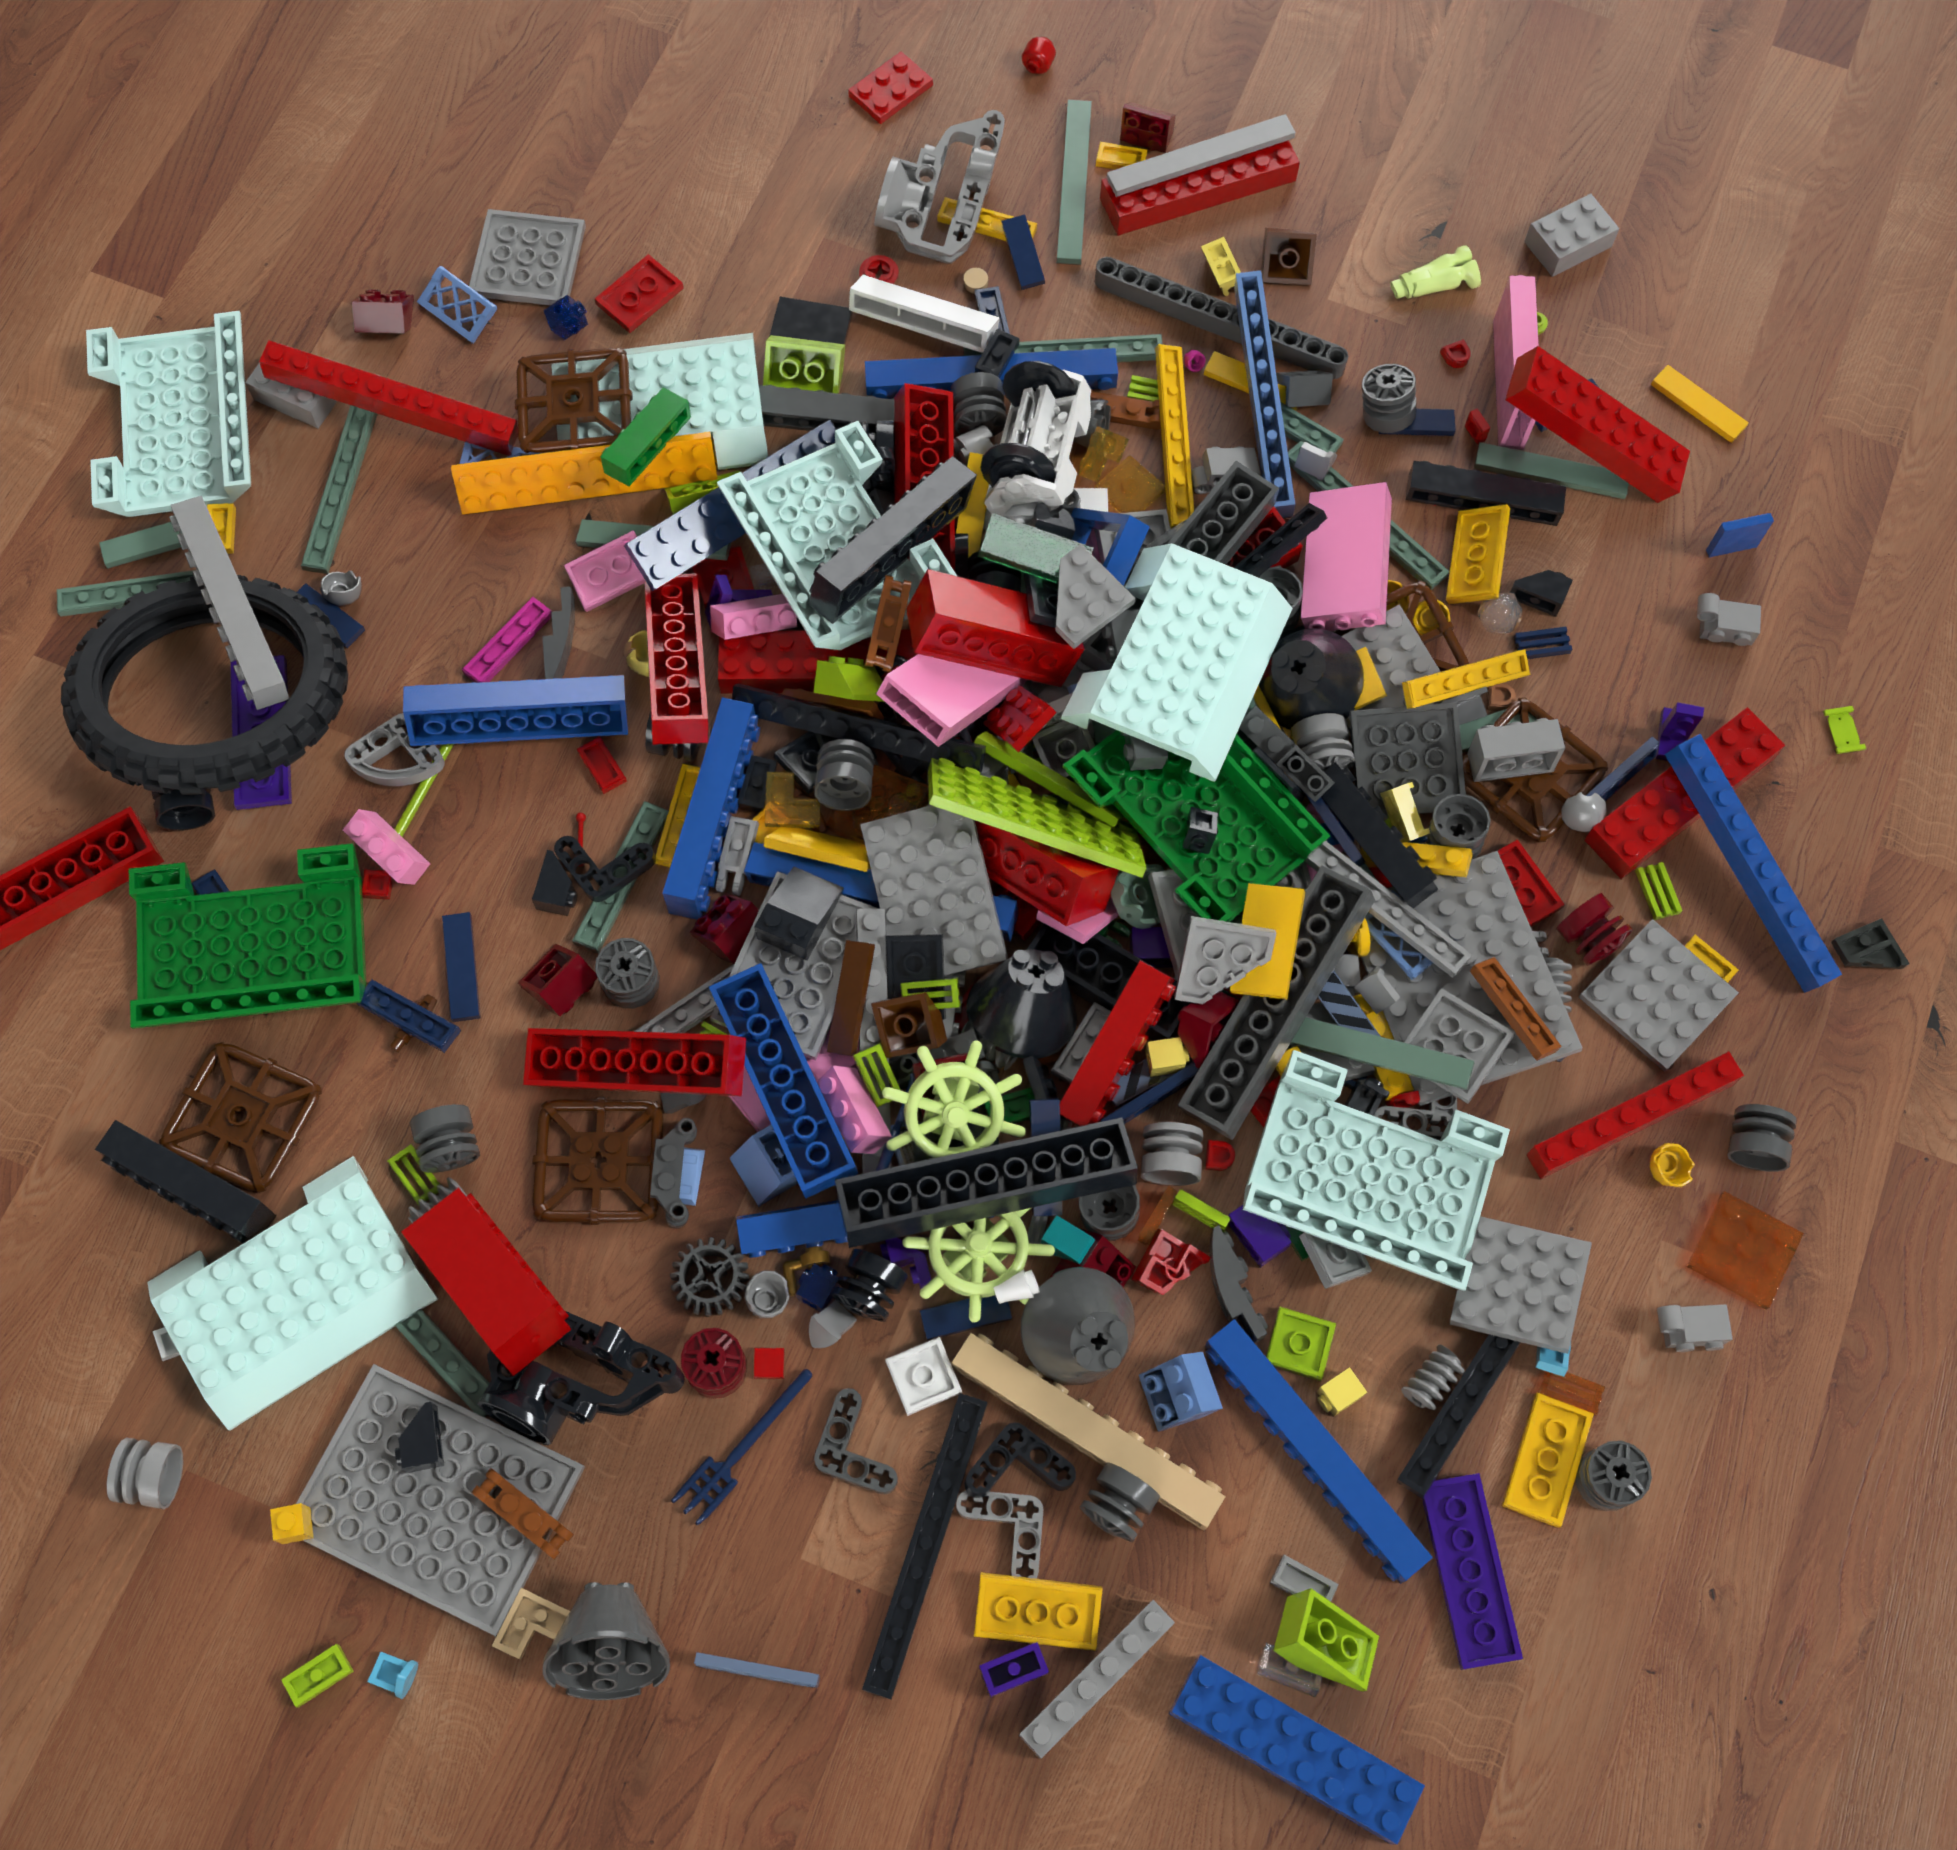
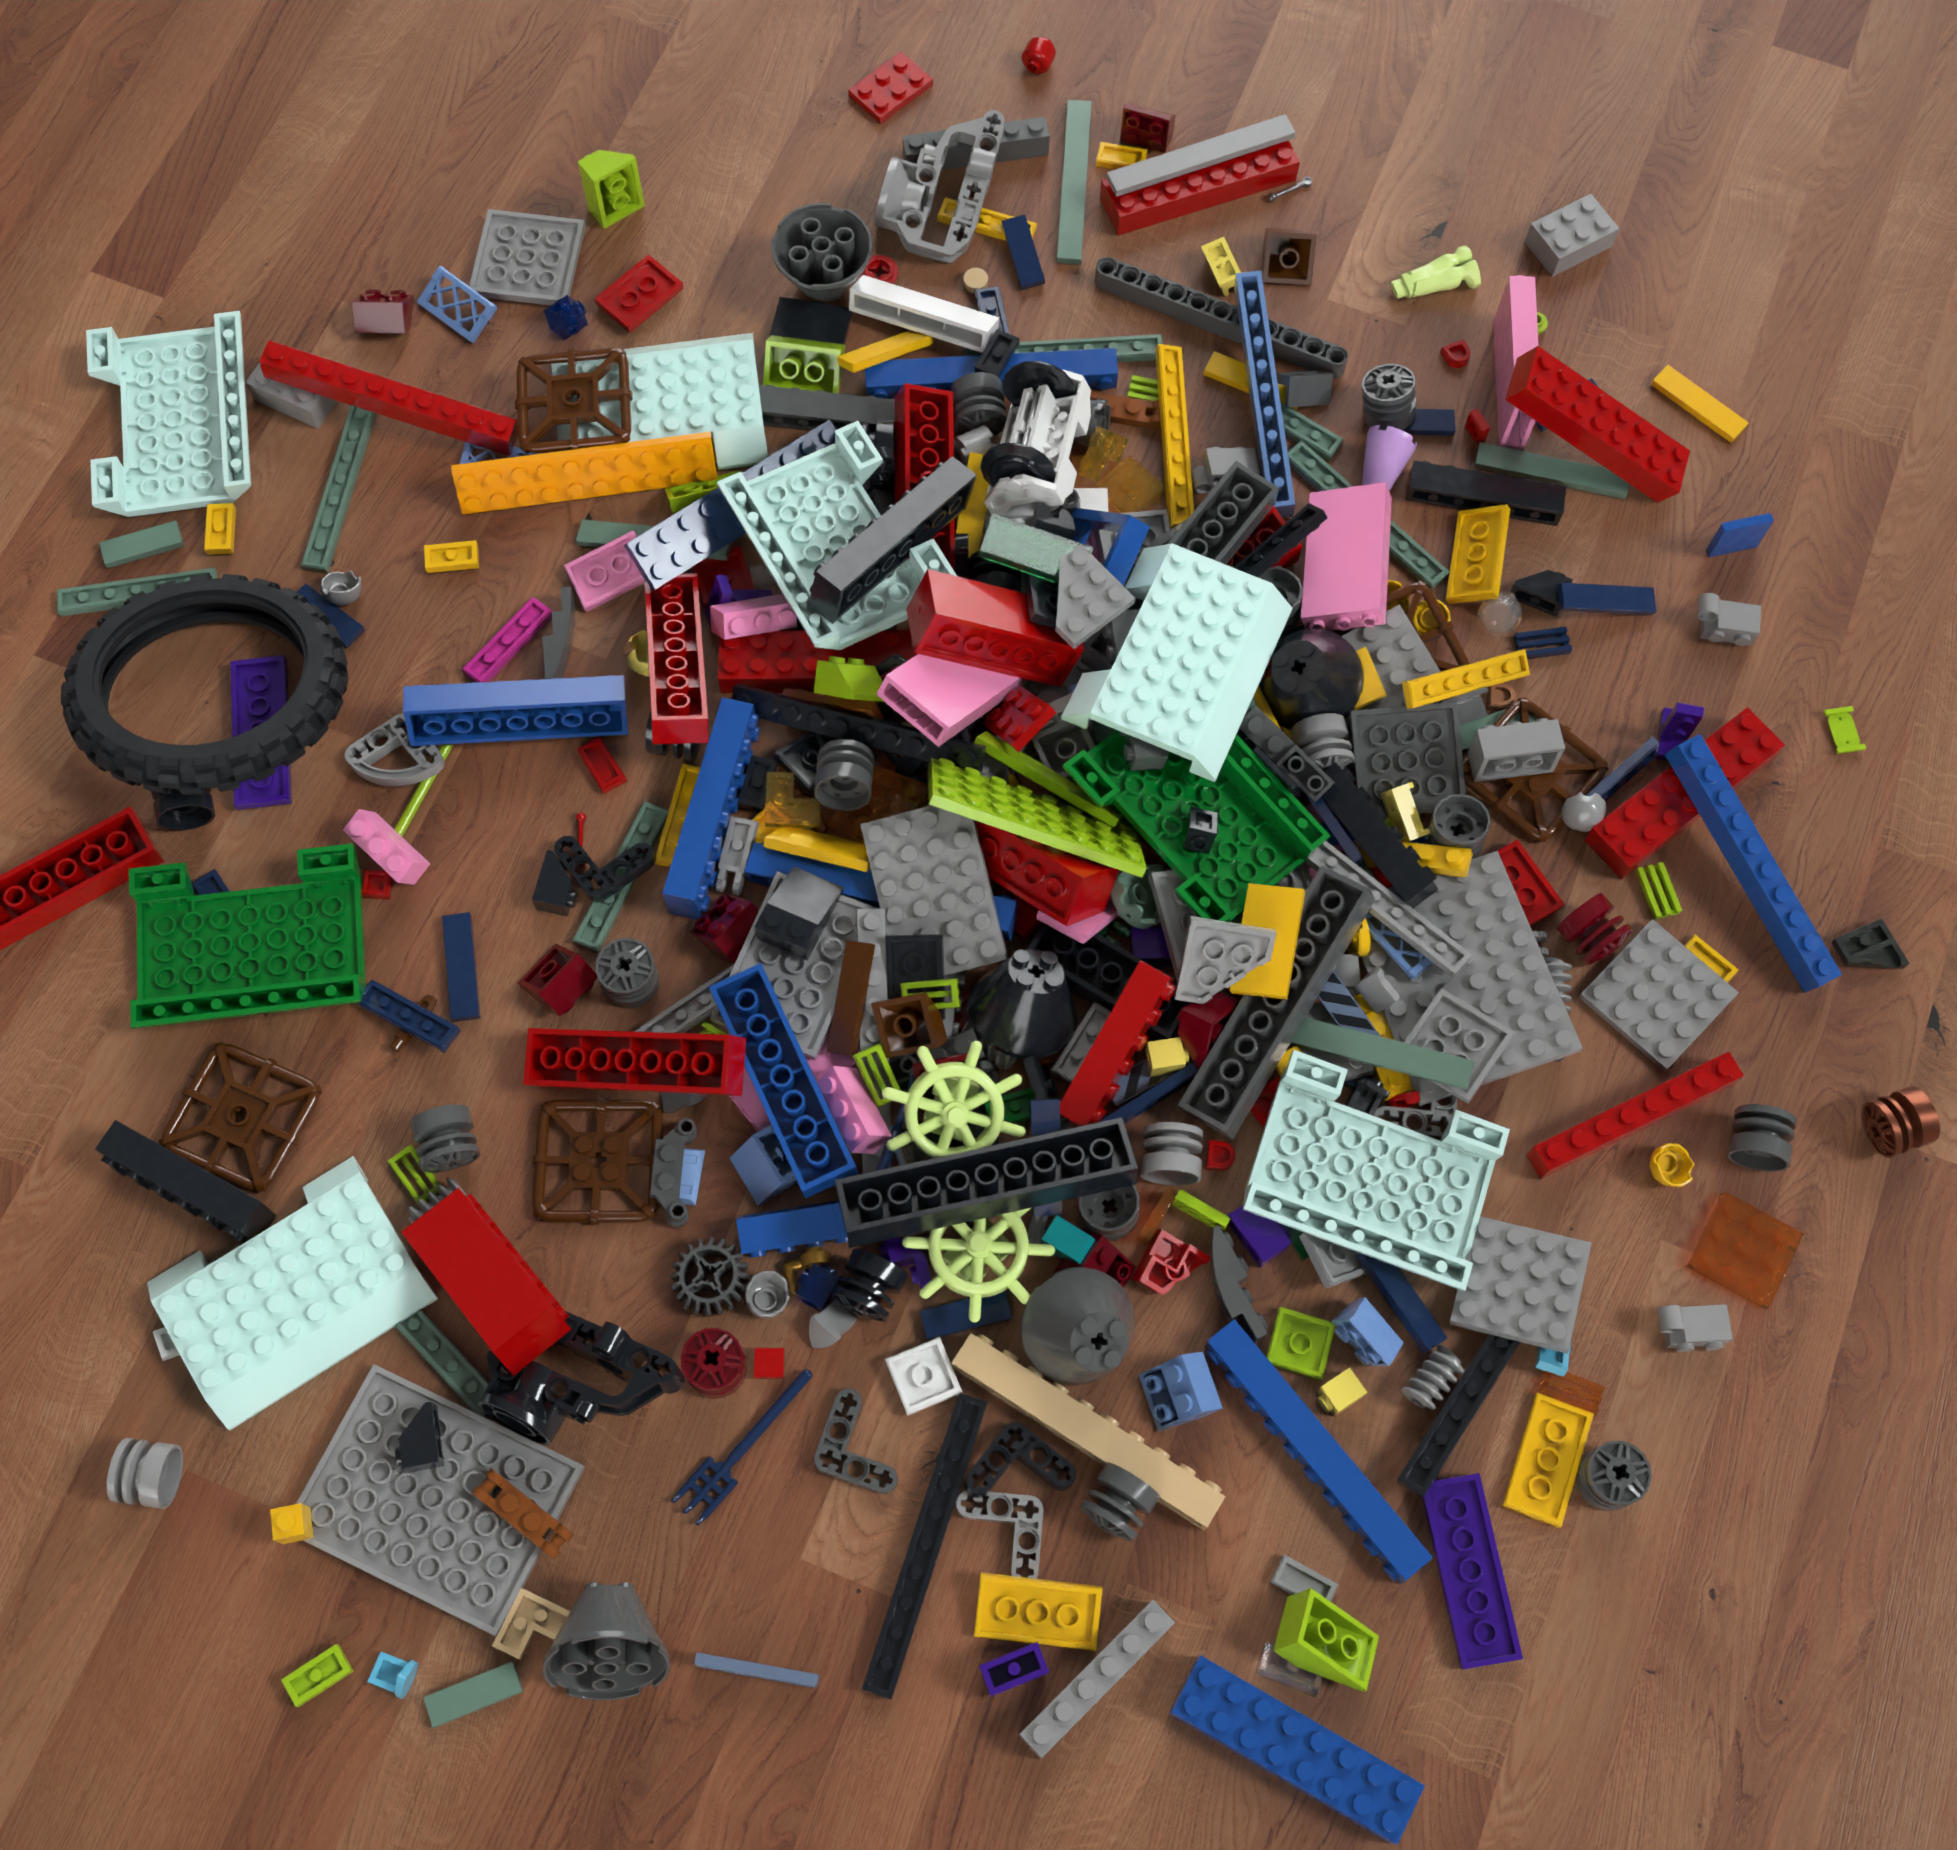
light grey brick [169,495,289,710] -> none
green brick [600,387,691,486] -> none
dark orange plate [864,575,912,672] -> none
white cone [993,1269,1040,1304] -> none
dark pink hinge [1183,350,1206,372] -> none
light grey tile [1294,442,1338,481] -> none
dark orange plate [1470,957,1562,1061] -> none
none -> sand green tile [423,1661,524,1728]
none -> yellow plate [424,540,479,573]
none -> lime slope [578,150,645,229]
none -> dark grey cone [771,203,872,303]
none -> yellow tile [837,330,933,373]
none -> dark grey brick [902,117,1050,170]
none -> flat silver hinge [1267,177,1312,202]
none -> medium blue slope [1331,1297,1404,1367]
none -> dark blue tile [1356,1253,1447,1354]
none -> lavender cone [1362,425,1417,491]
none -> dark blue tile [1557,583,1657,615]
none -> copper wheel [1861,1086,1940,1158]

